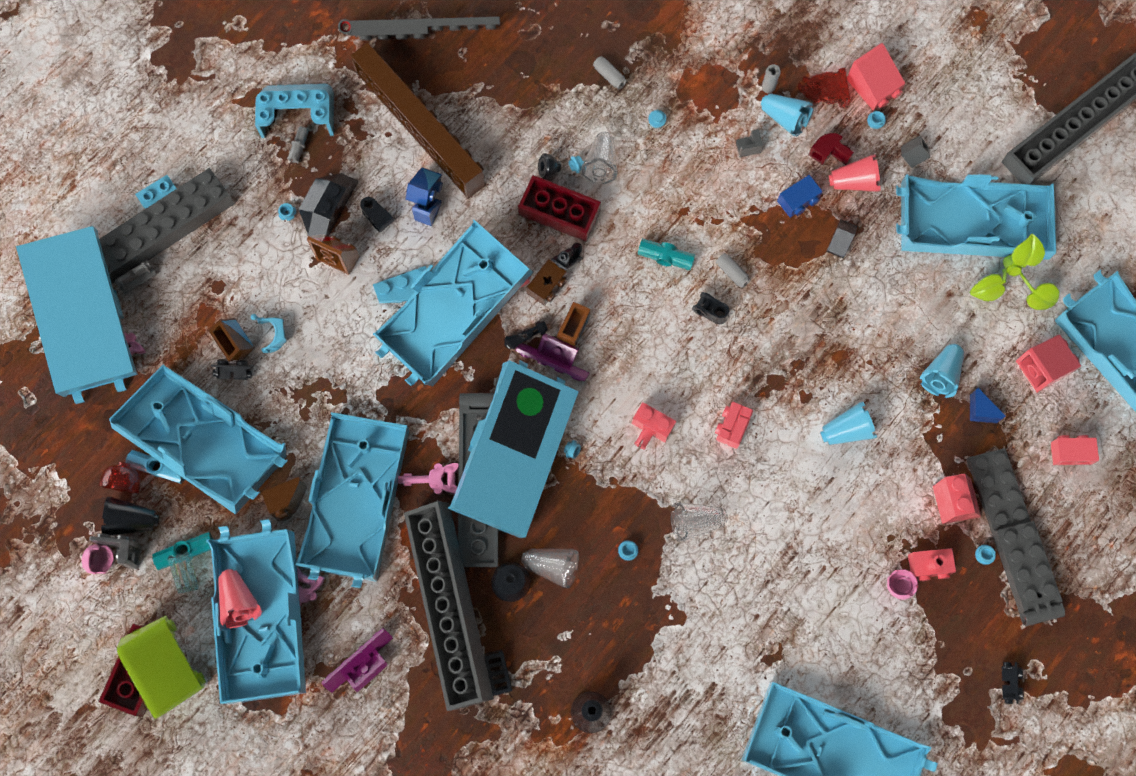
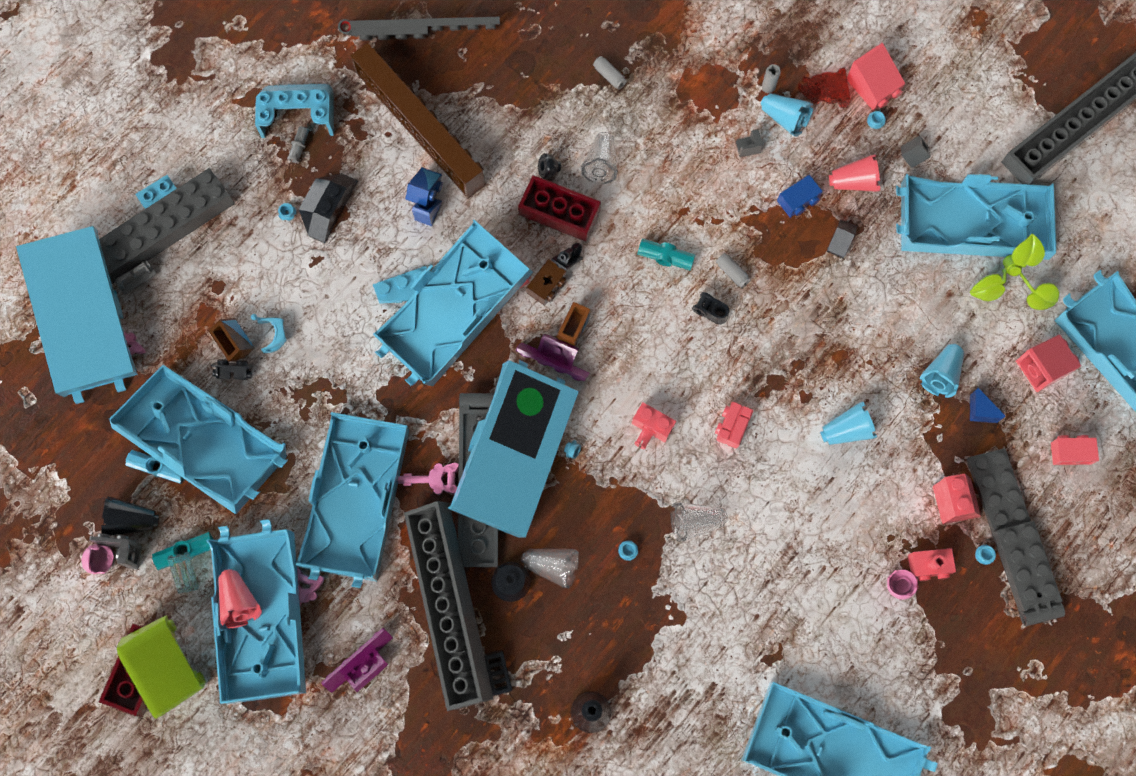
clear red cylinder [98,462,141,494] -> none
reddish brown slope [261,477,307,521] -> none
dark orange slope [307,234,360,275] -> none
black piece [360,196,394,233] -> none
black piece [504,320,548,349] -> none
medium azure plate [569,156,584,173] -> none
medium azure plate [648,110,666,128] -> none
dark red brick [808,133,854,165] -> none
black hinge [1001,662,1024,705] -> none

